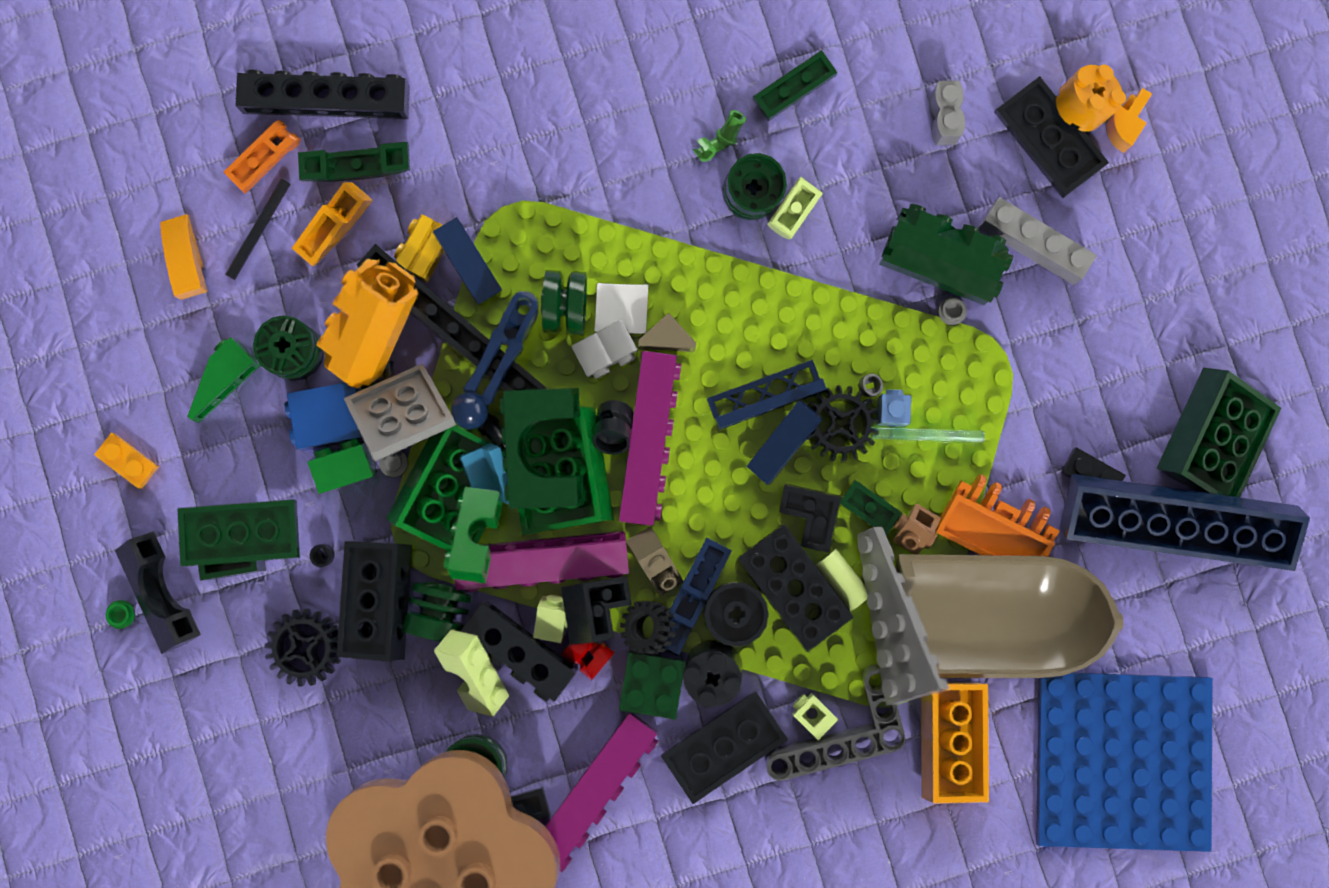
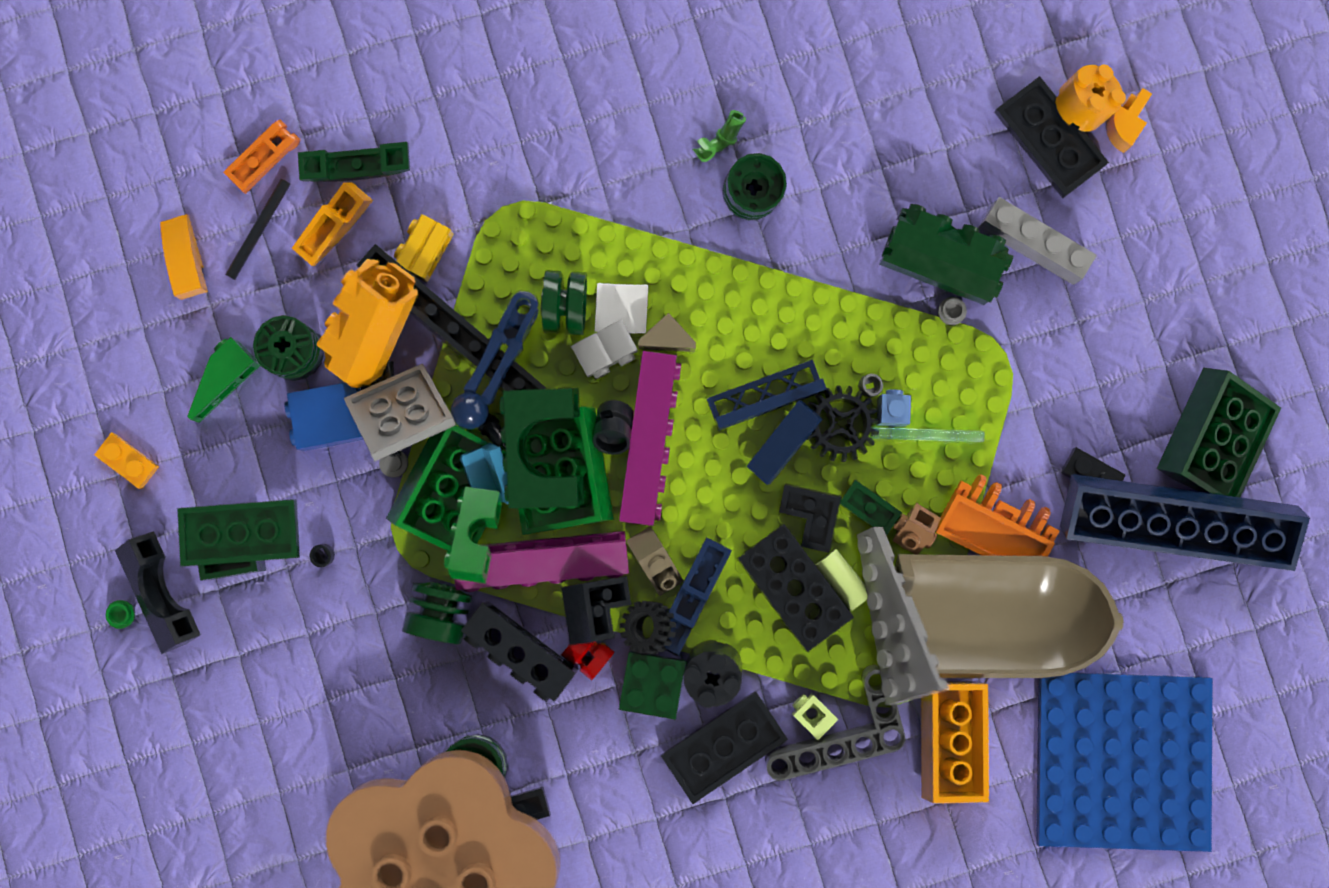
black brick [235,70,410,119] -> none
black gear [264,609,341,687] -> none
green brick [307,438,378,494] -> none
black brick [336,541,412,661] -> none
dark blue tile [432,217,502,305] -> none
yellowish green arch [434,630,509,717] -> none
yellowish green brick [533,595,567,643] -> none
magenta brick [545,712,658,872] -> none
black wheel [703,582,769,647] -> none
dark green plate [753,50,838,121] -> none
yellowish green brick [767,177,823,239] -> none
light grey brick [930,80,965,145] -> none

